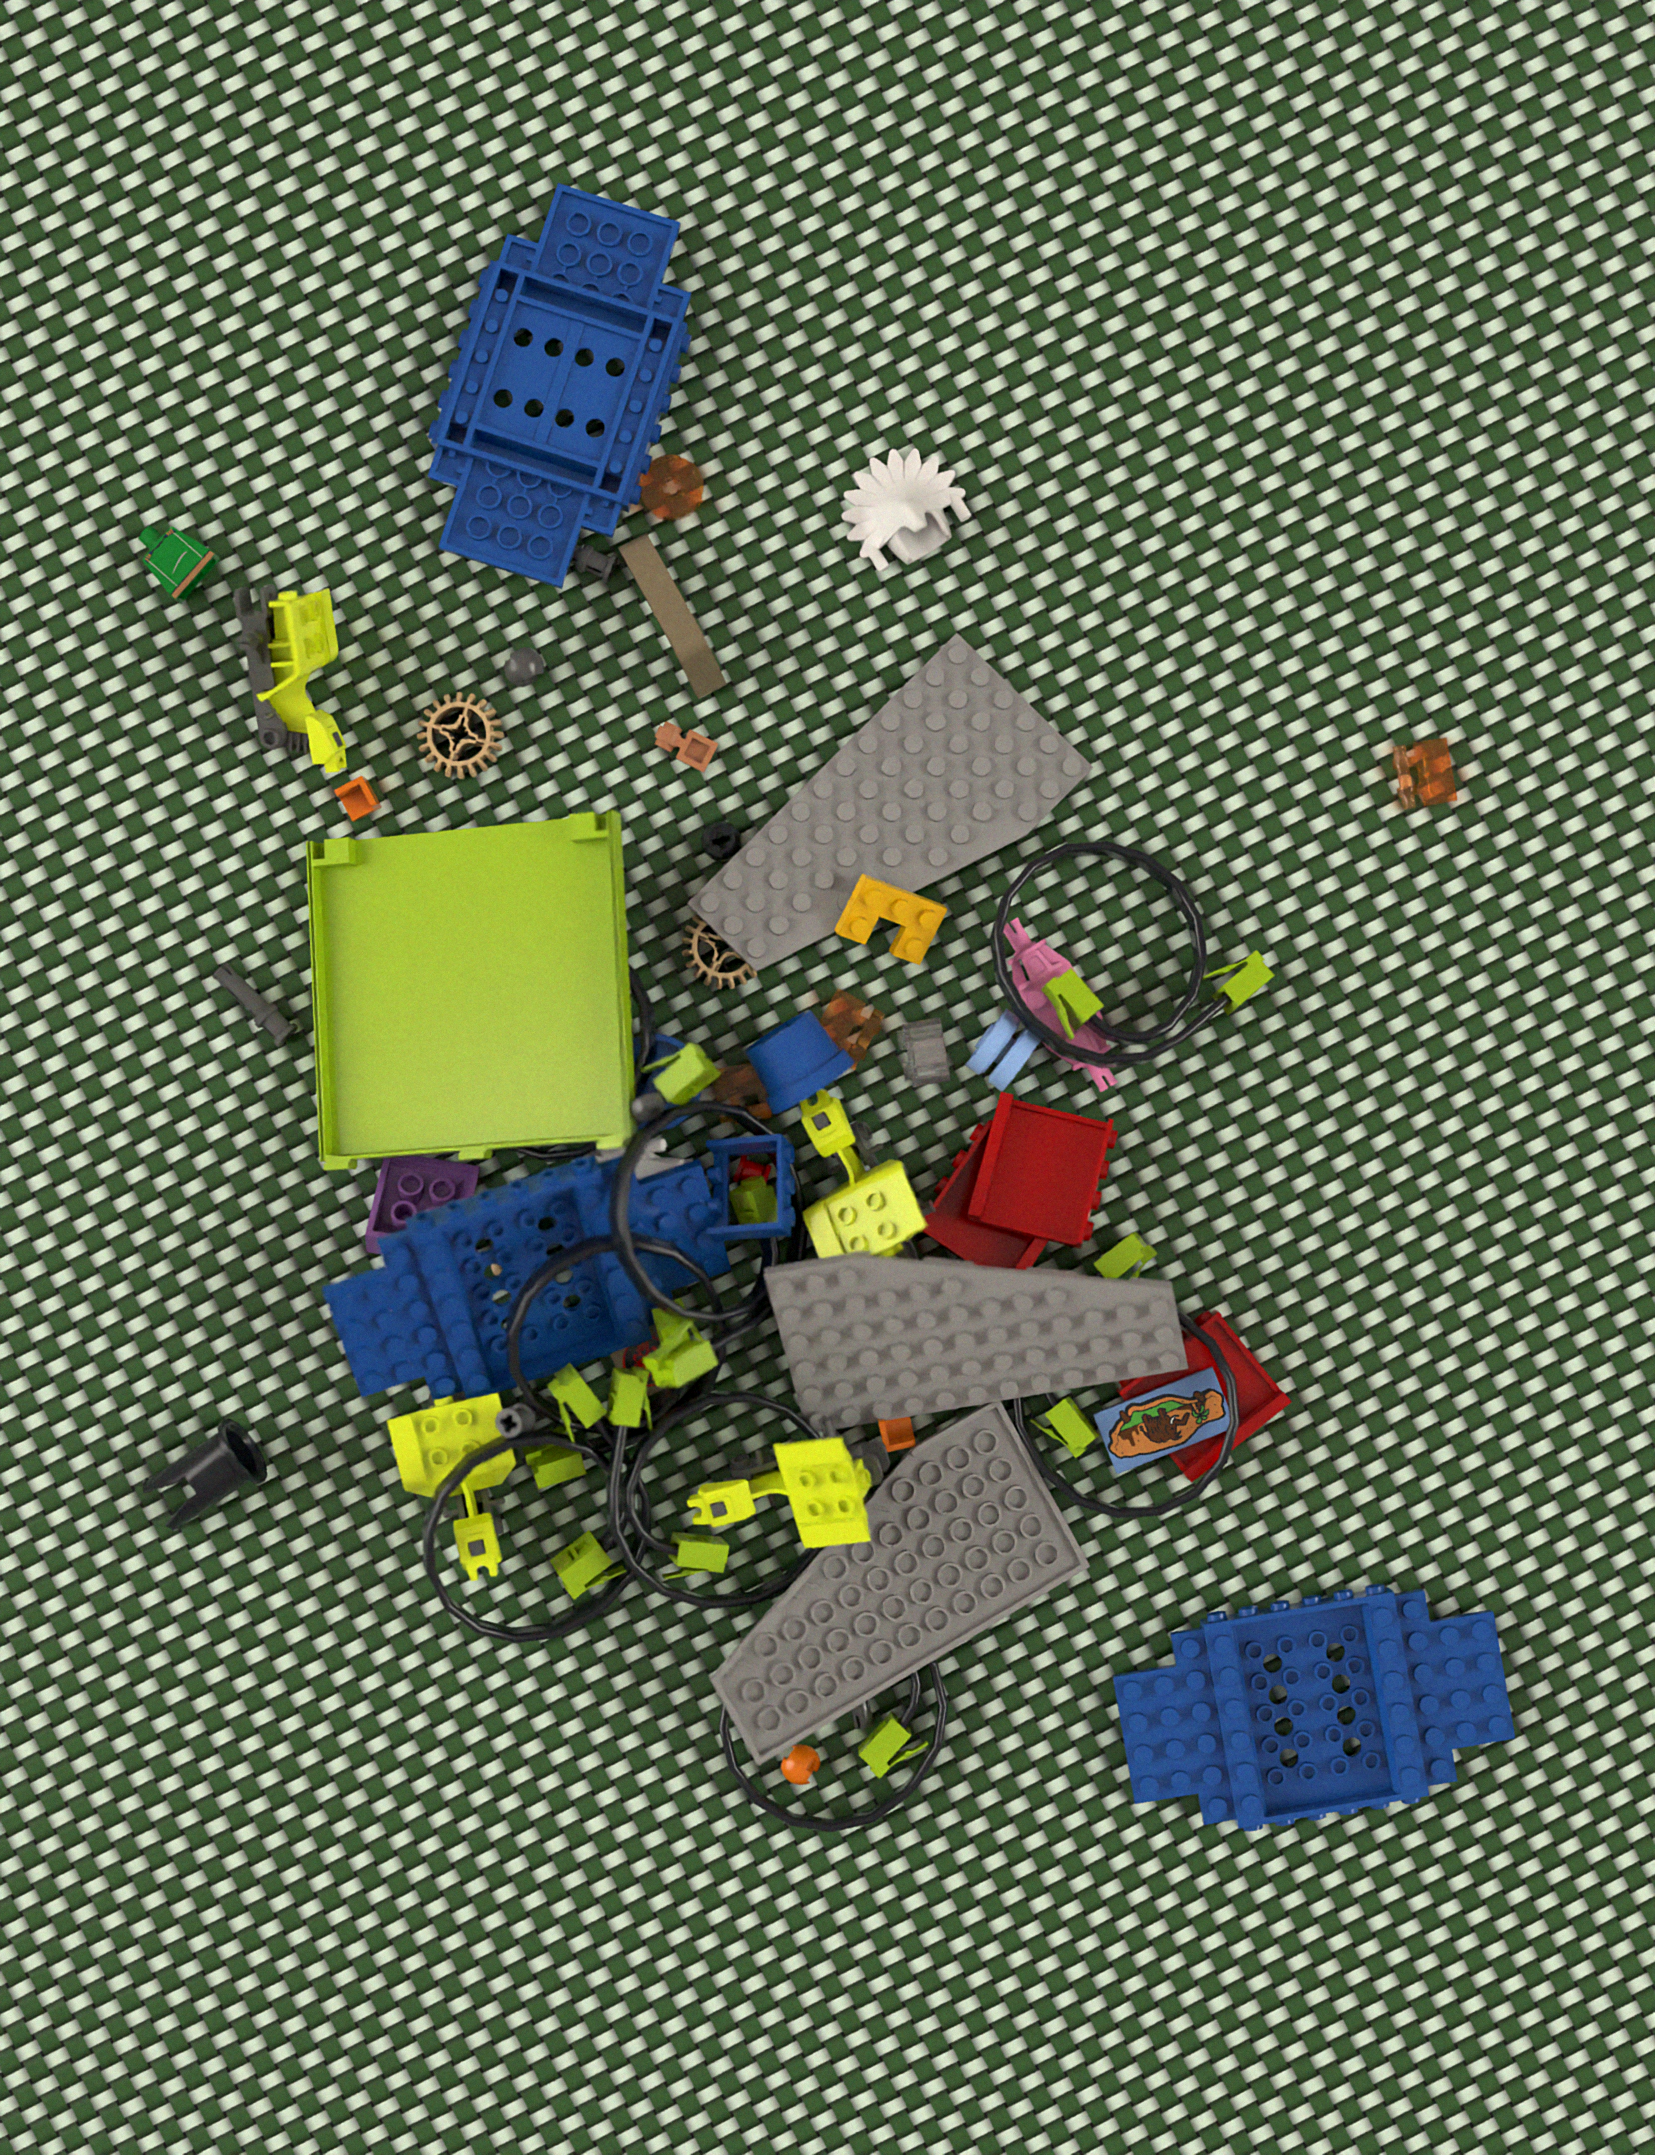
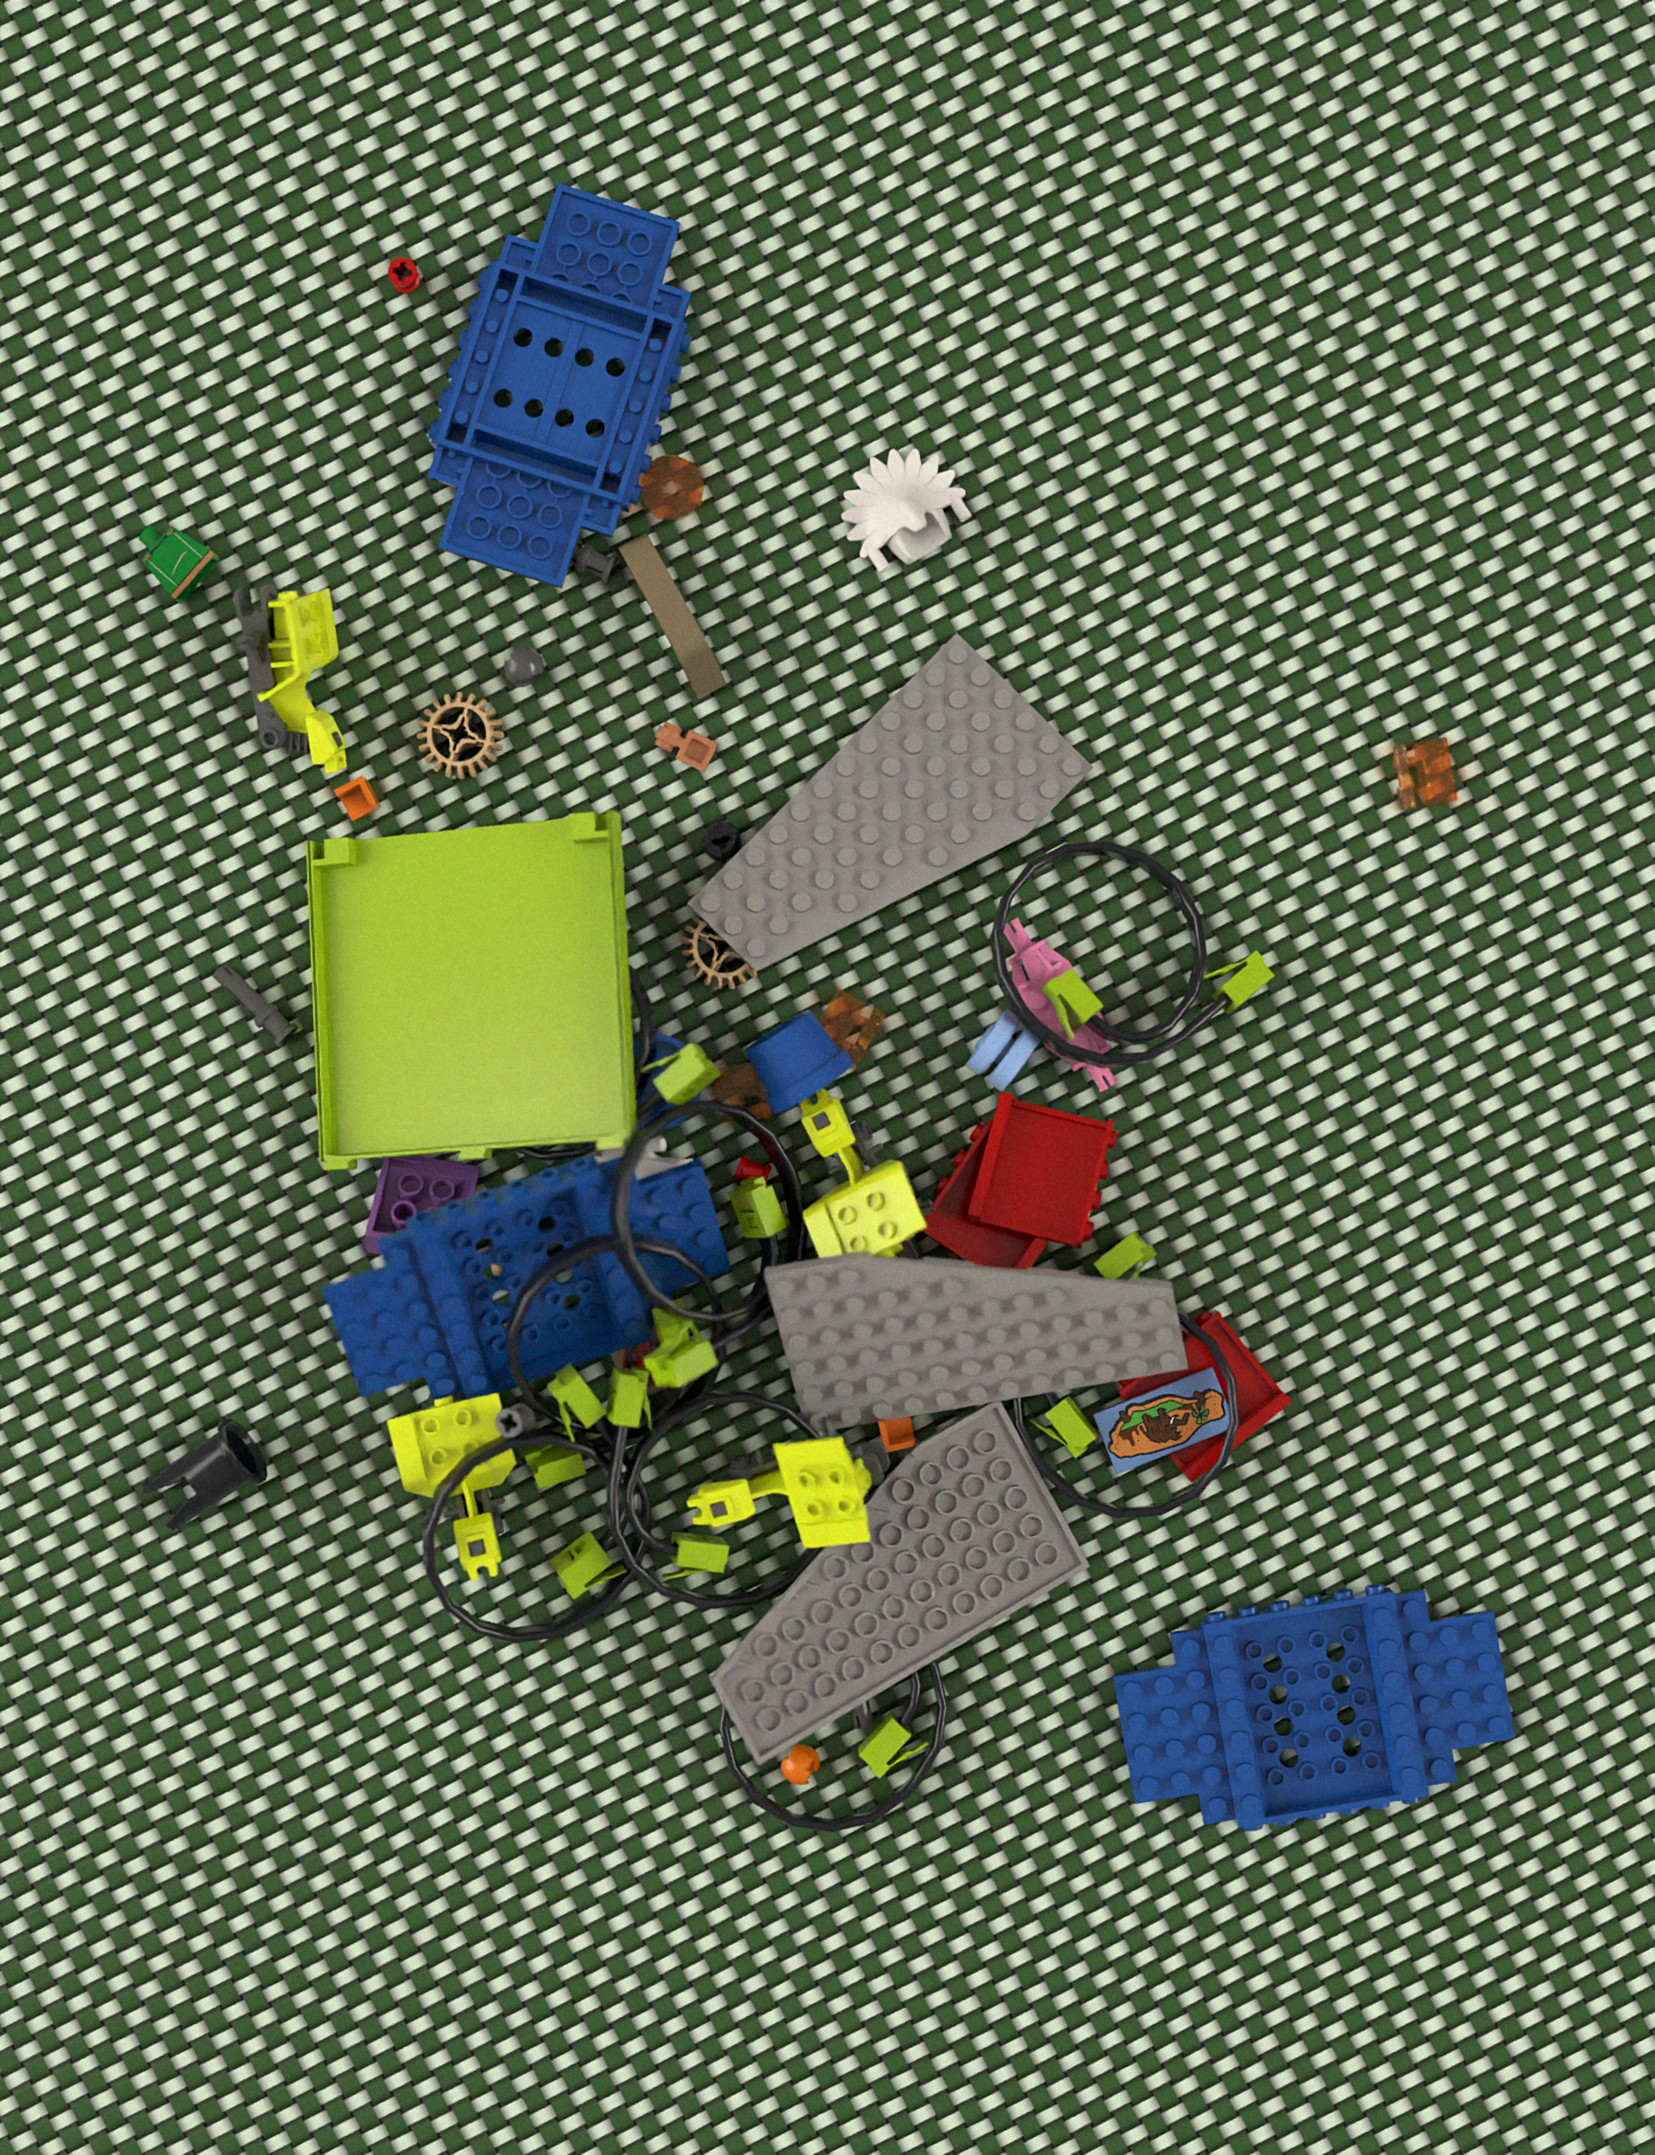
dark grey tile [631,1093,666,1122] -> none
blue window [706,1134,795,1244] -> none
yellow plate [834,873,948,965] -> none
clear brick [896,1017,951,1087] -> none
none -> red bush [388,257,420,294]

